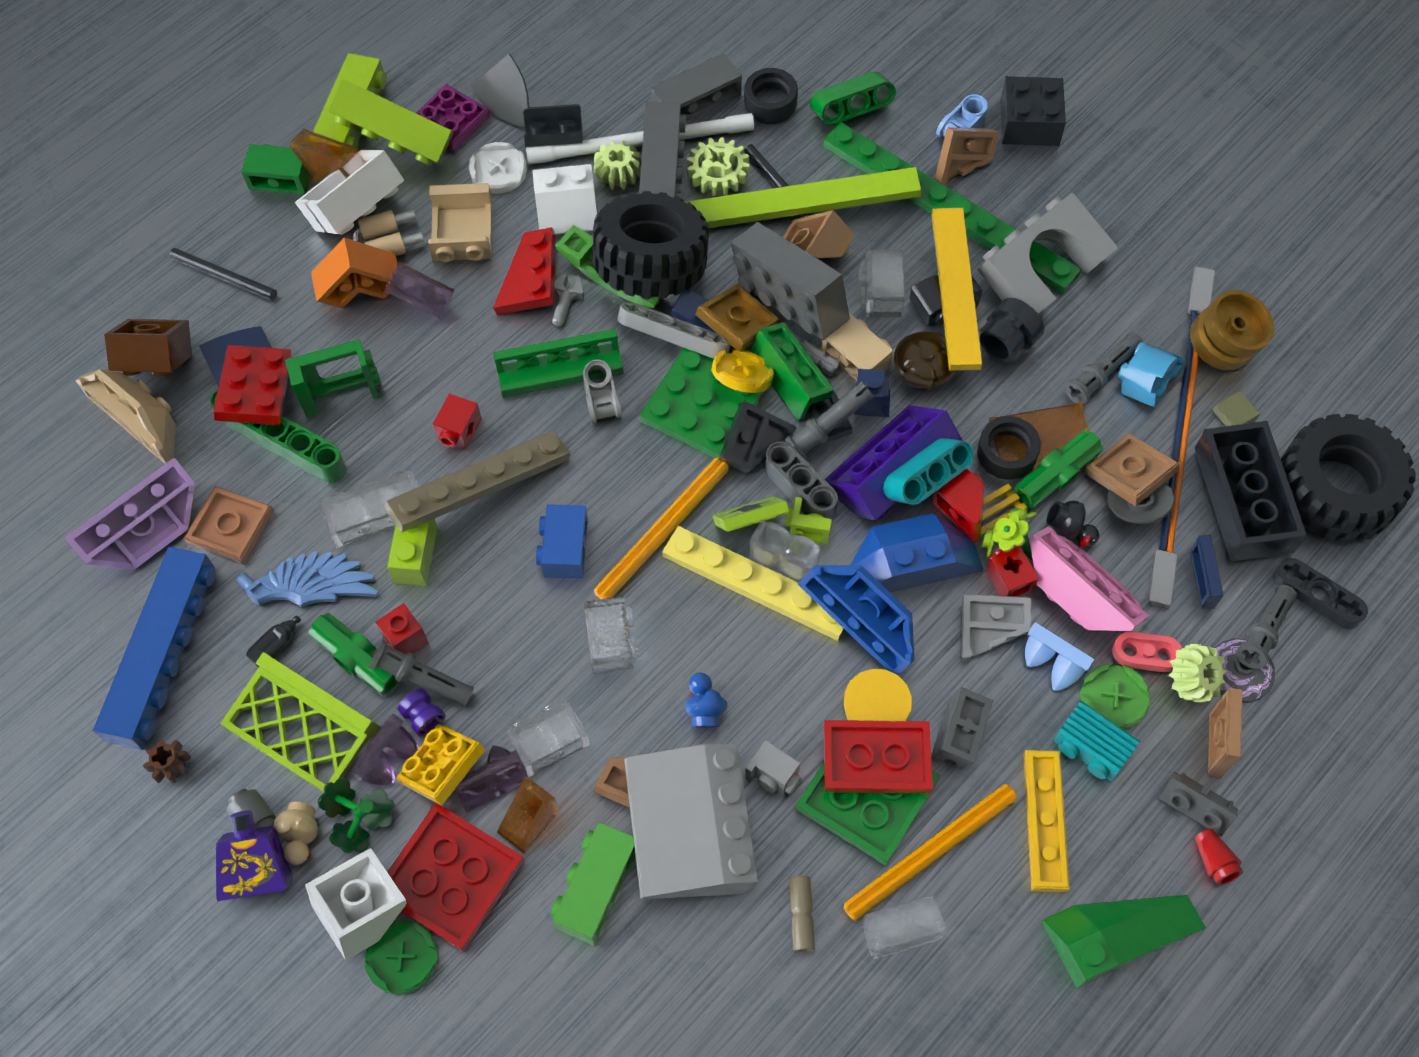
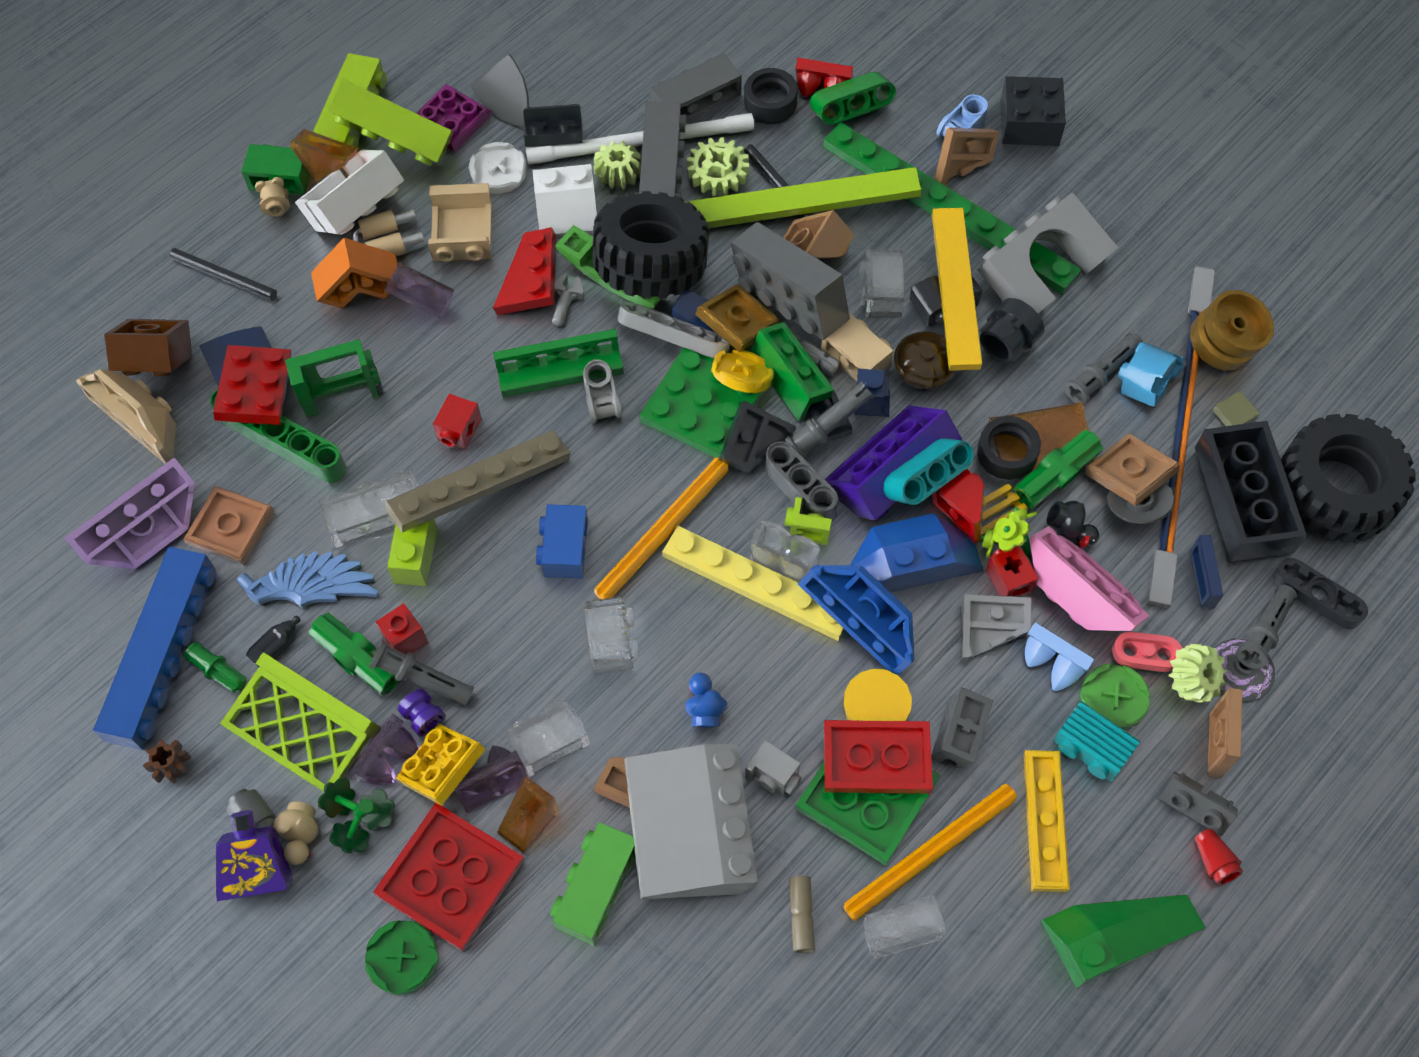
white slope [305,848,407,960] -> none
lime tile [712,496,789,532] -> none
none -> green axle [184,642,246,693]
none -> tan brick [255,177,290,217]
none -> red tile [795,57,853,97]

